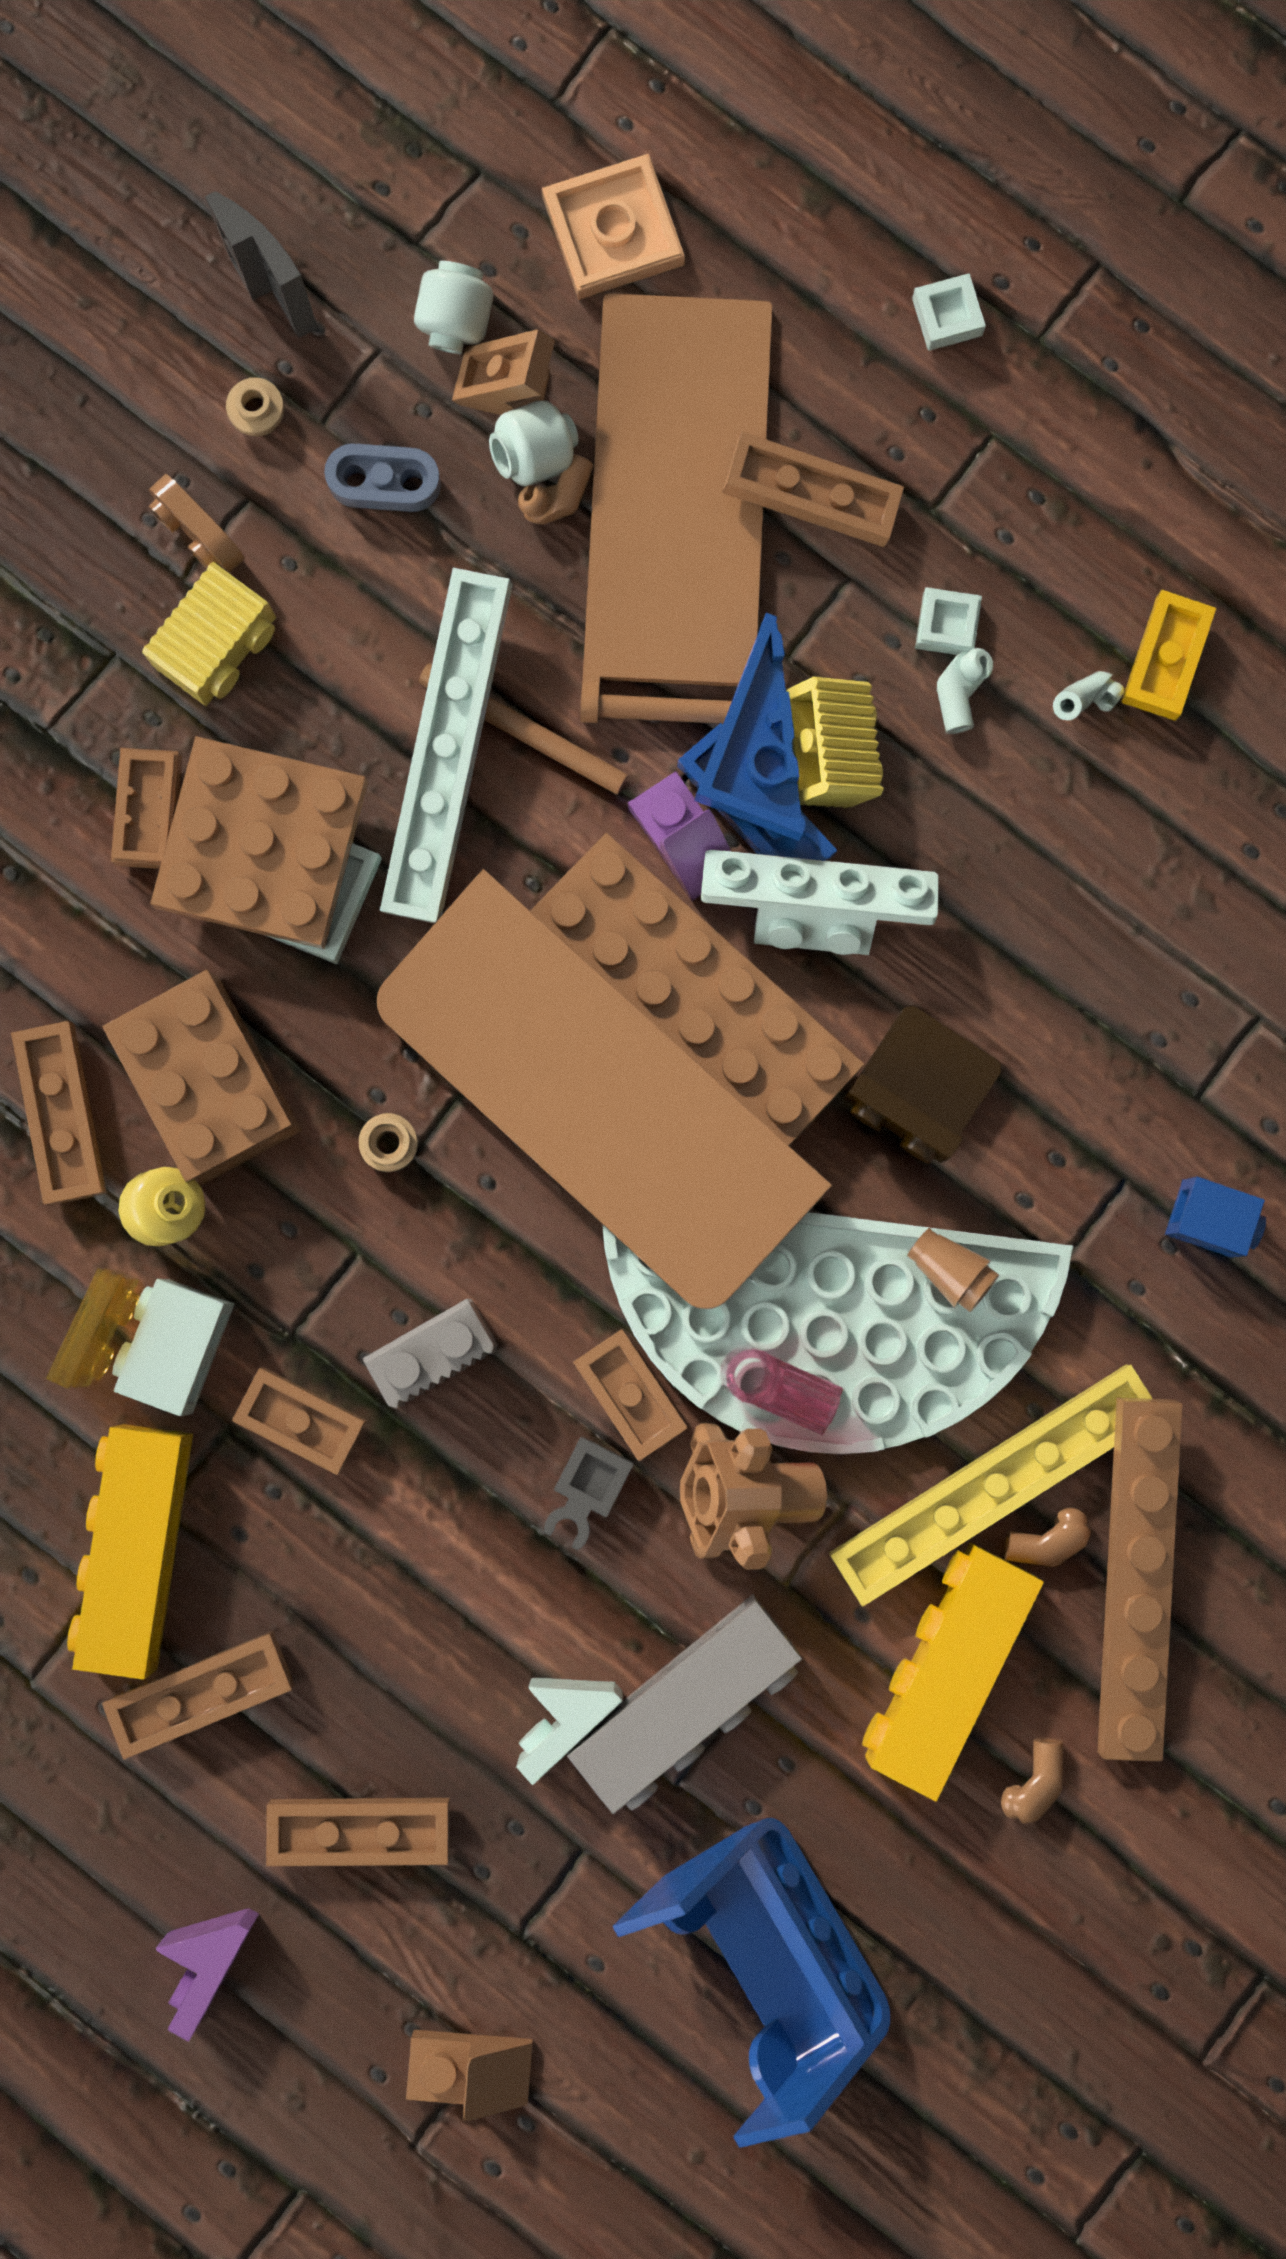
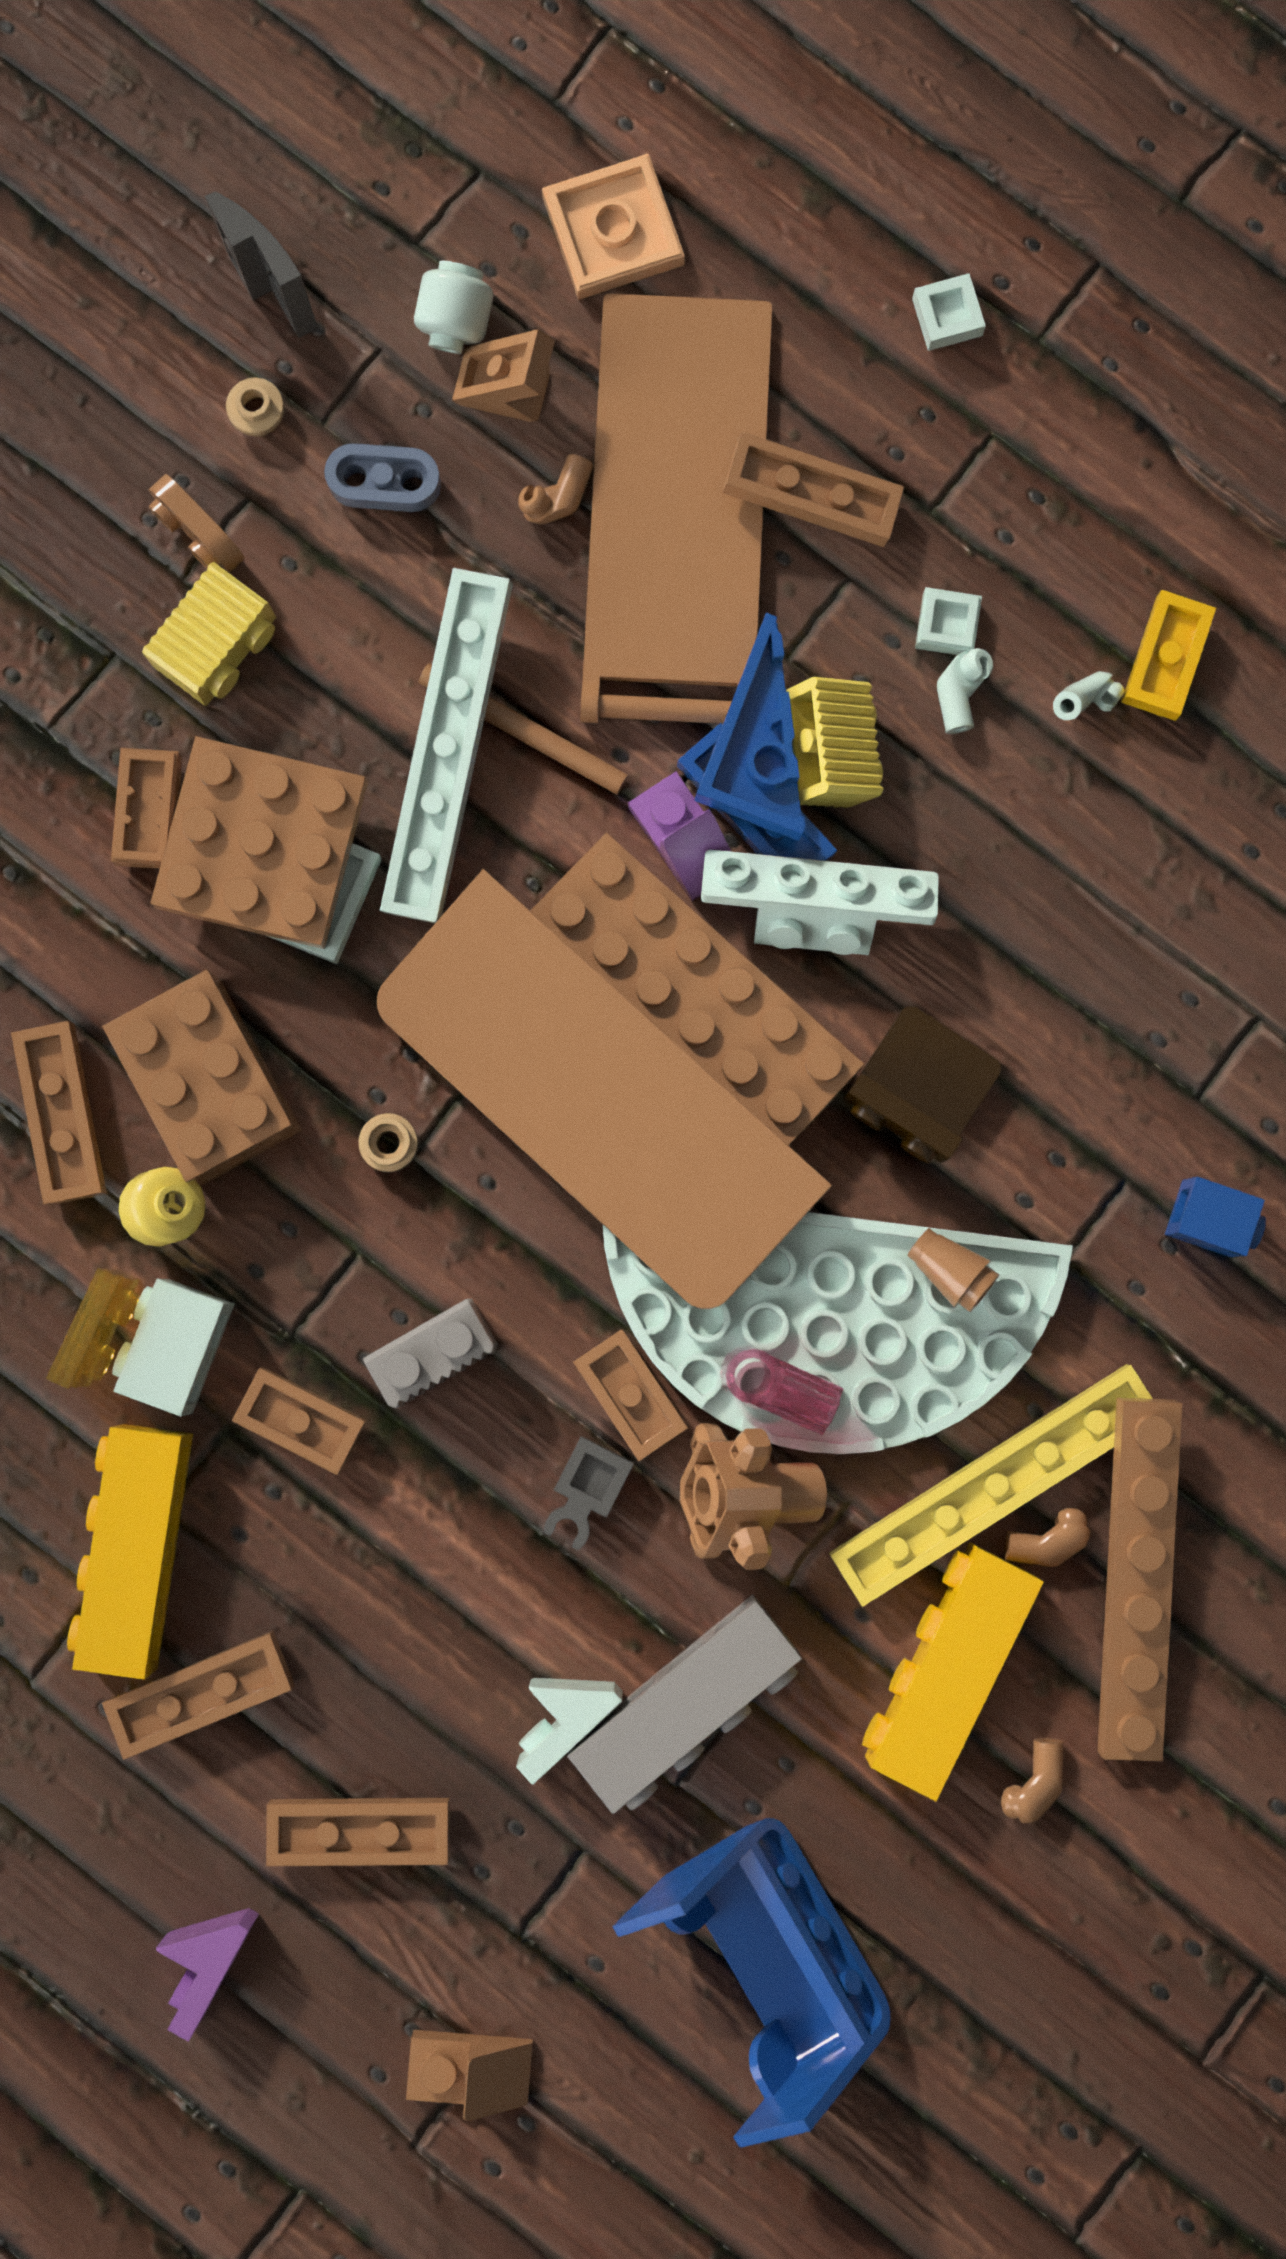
light aqua head [489,400,578,486] -> none

